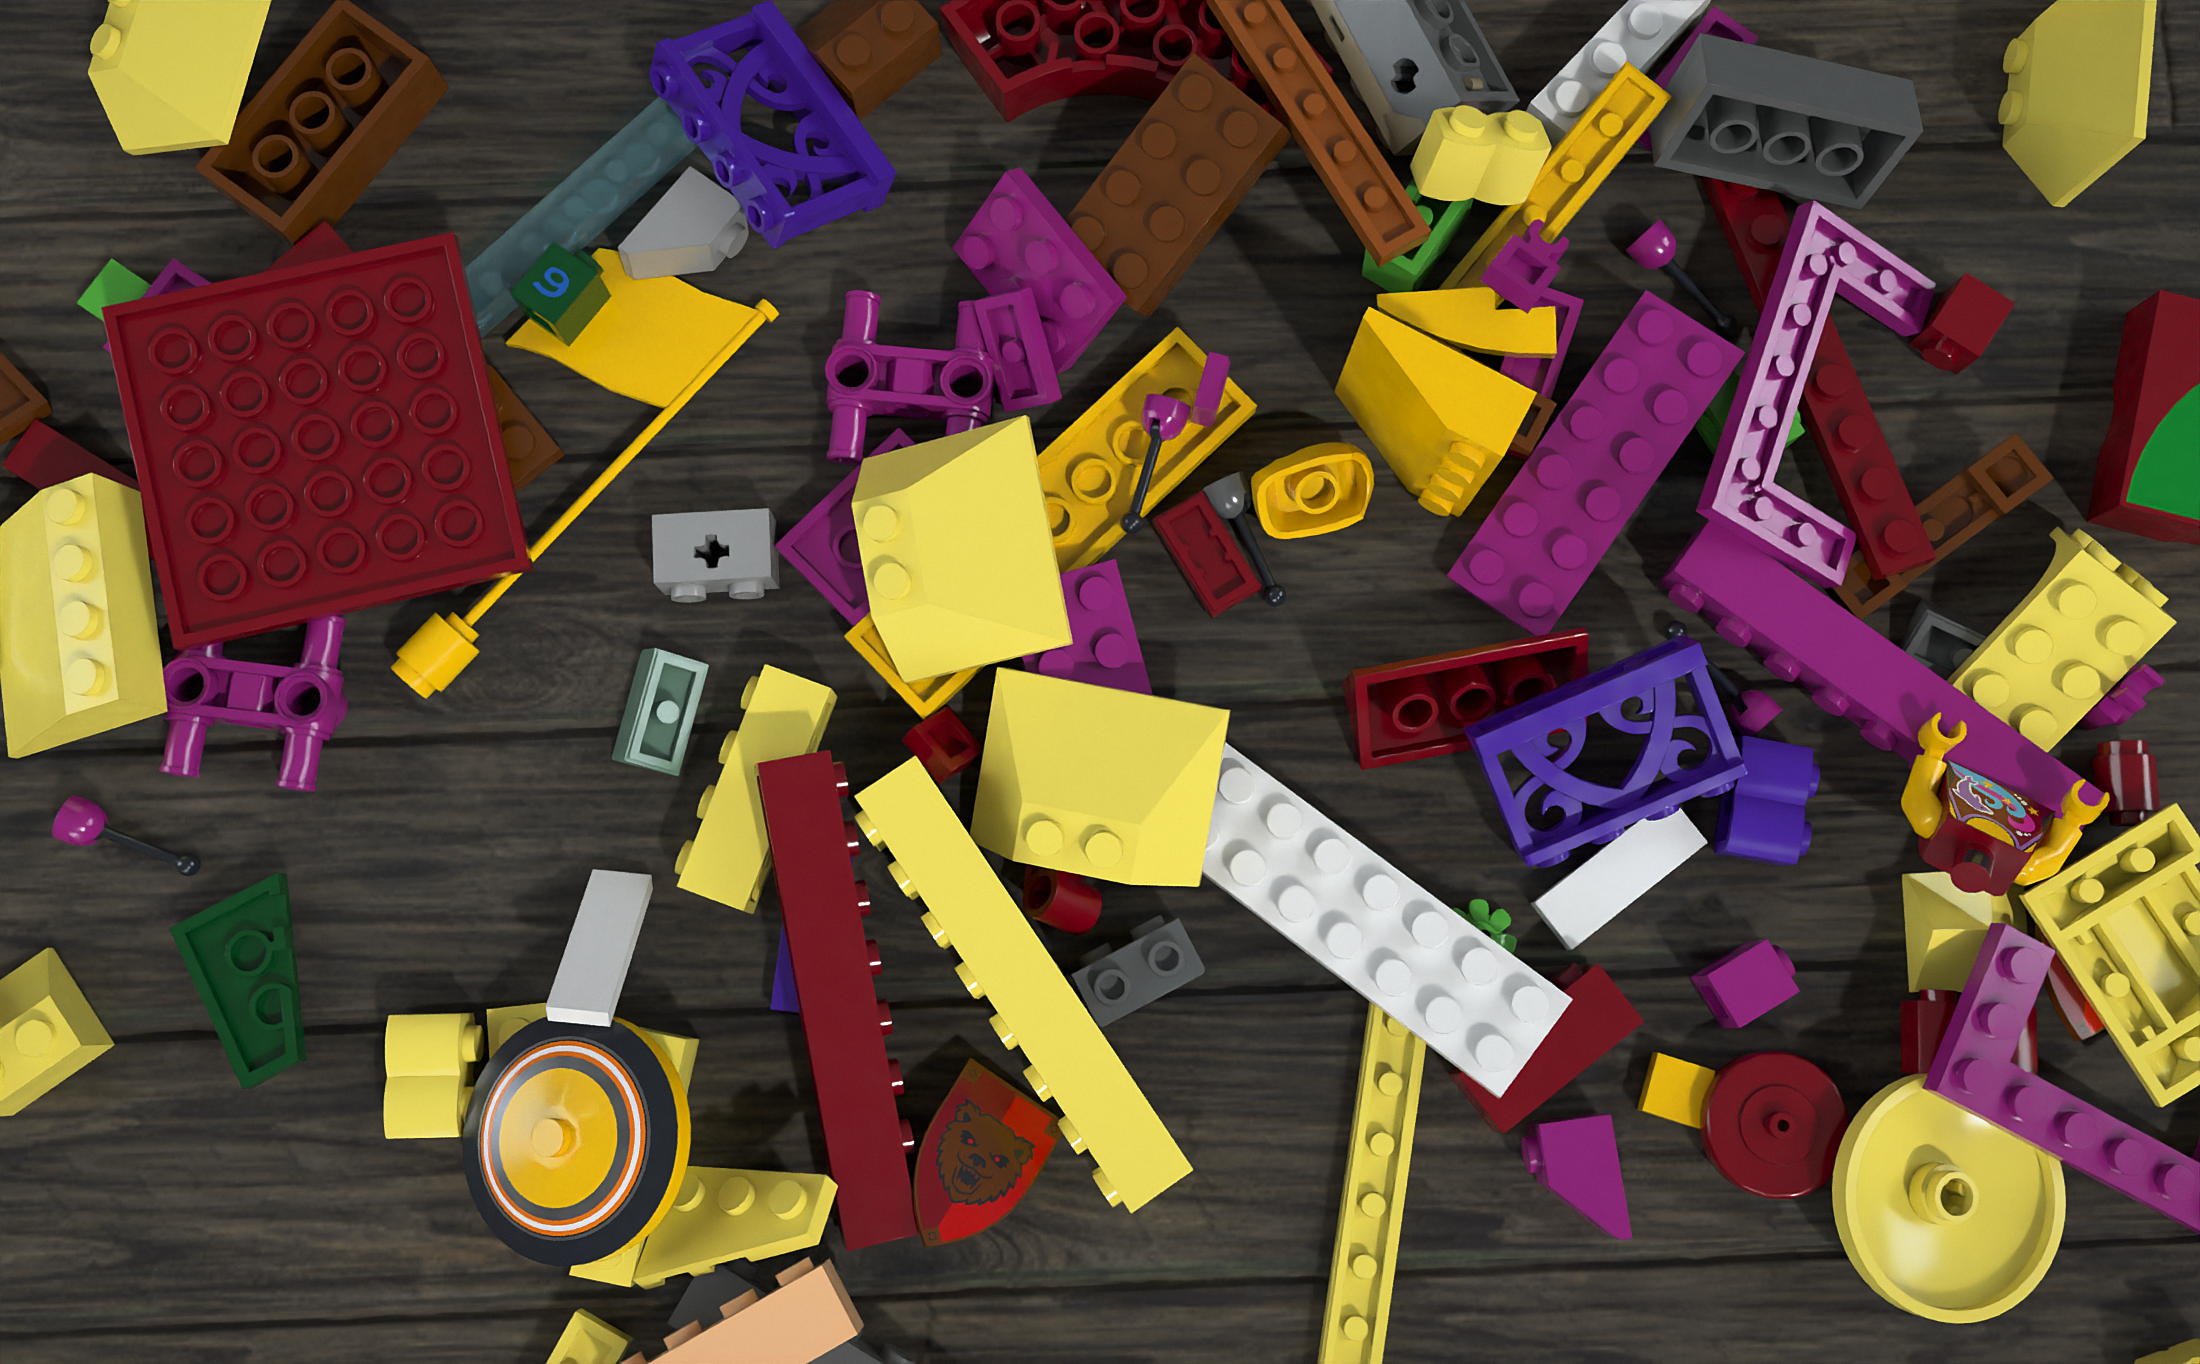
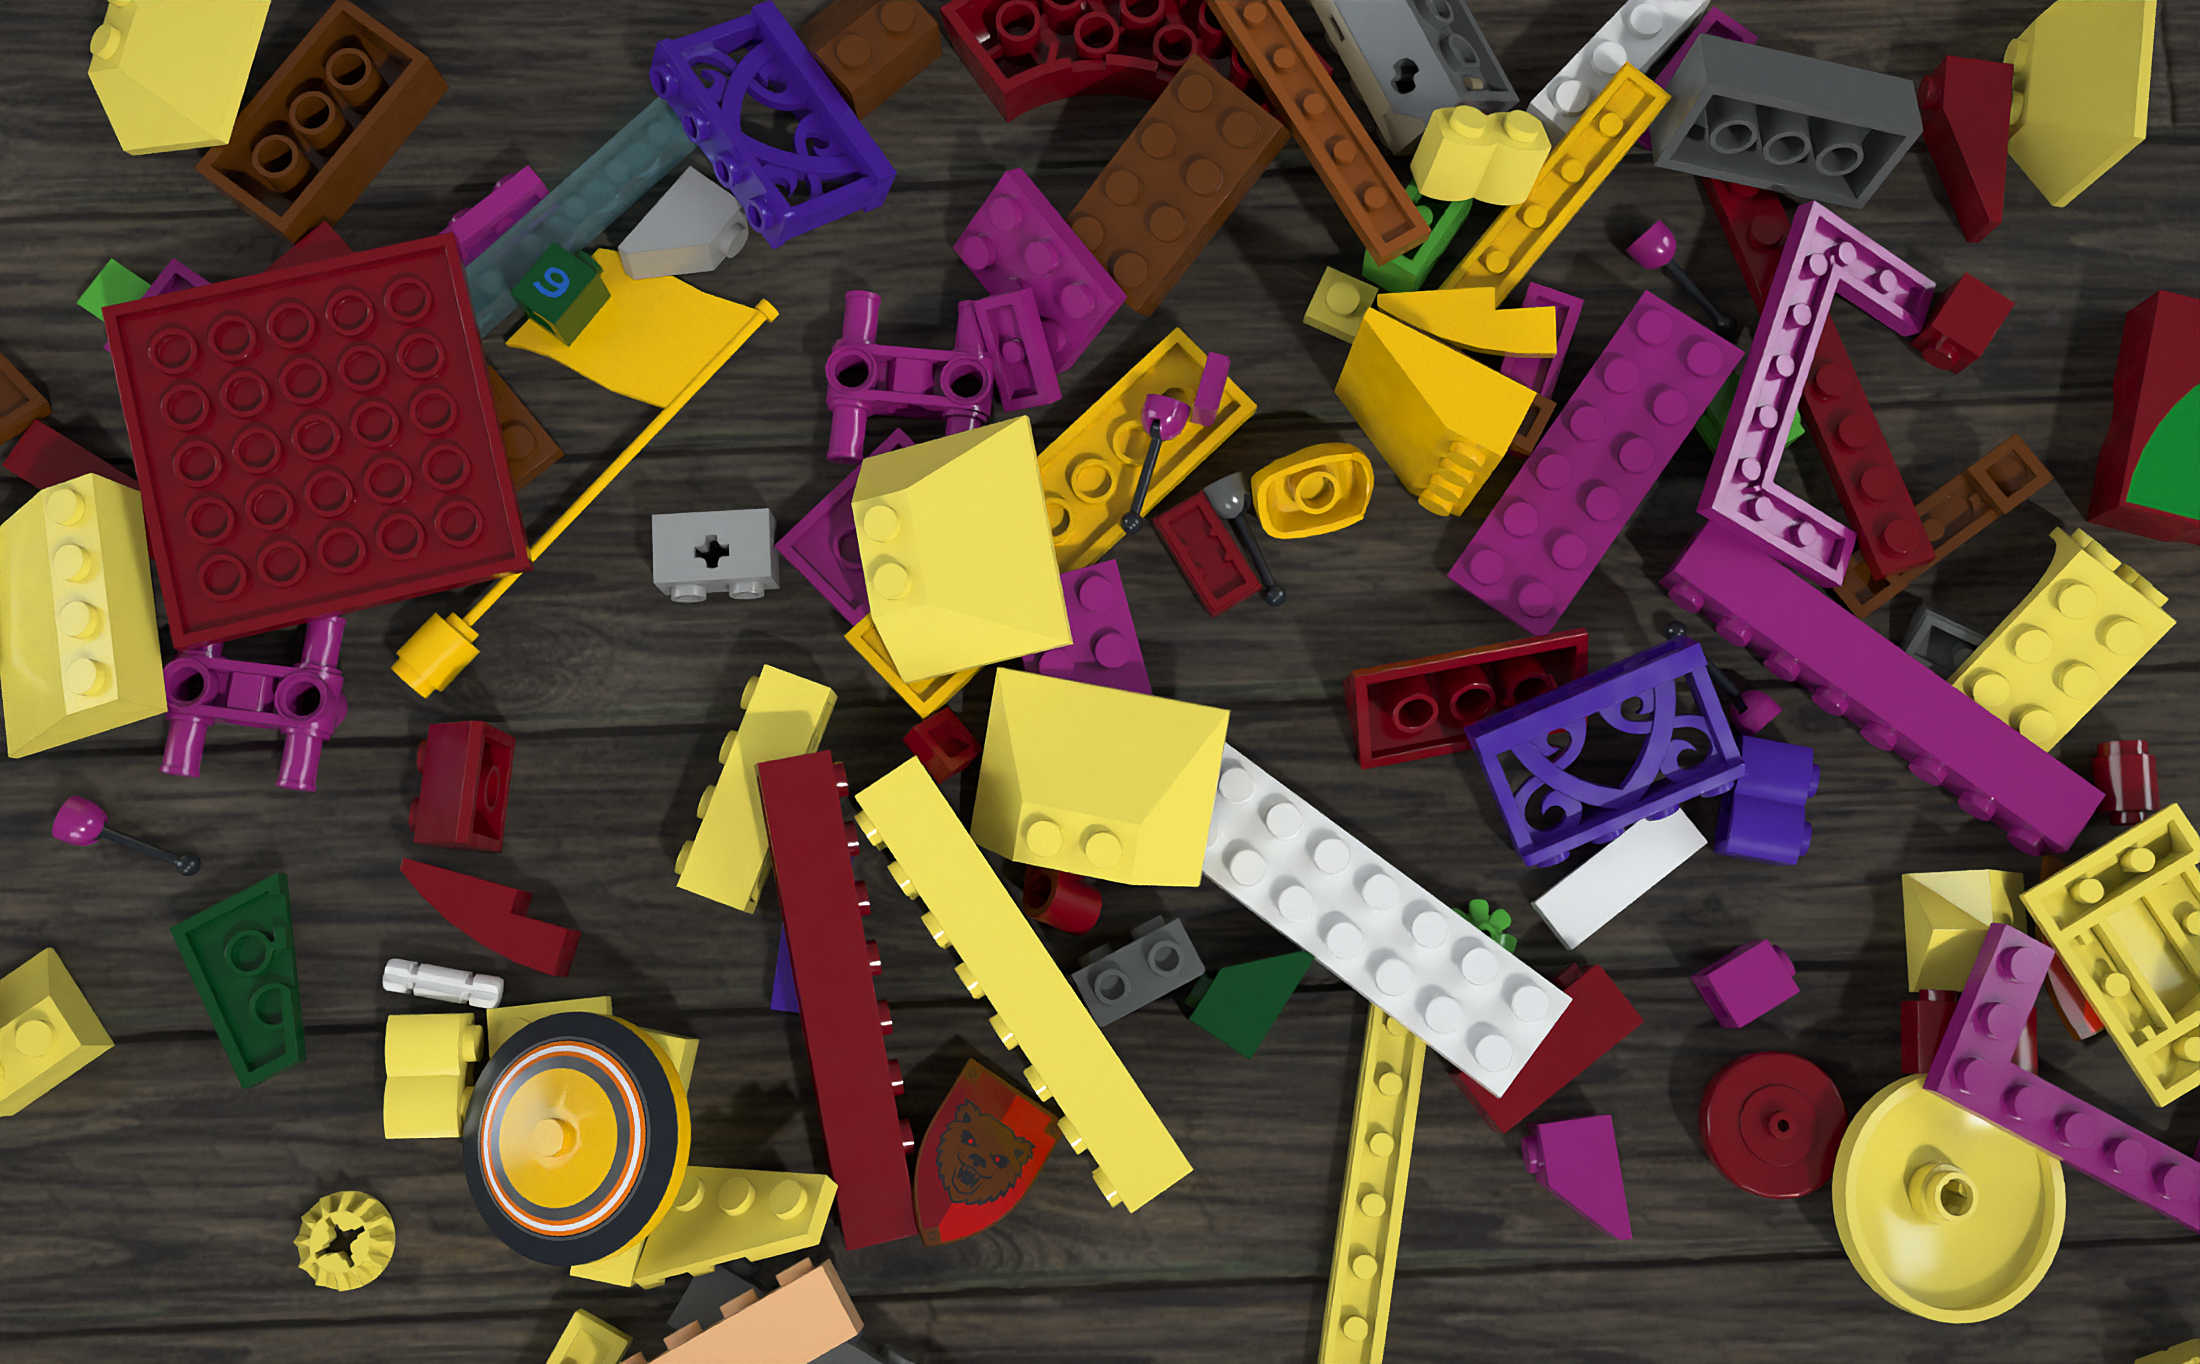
white tile [546,869,653,1027] -> none
sand green slope [612,648,709,776] -> none
magenta plate [1480,219,1569,314] -> none
yellow tile [1637,1052,1715,1129] -> none
torso [1901,712,2110,896] -> none
magenta plate [2078,664,2166,731] -> none
none -> light yellow gear [293,1191,395,1292]
none -> white axle [383,959,504,1009]
none -> dark red slope [399,857,582,977]
none -> dark red slope [409,721,516,853]
none -> magenta plate [438,165,556,271]
none -> dark green slope [1184,951,1315,1059]
none -> light yellow plate [1303,266,1379,344]
none -> dark red slope [1917,55,2014,244]

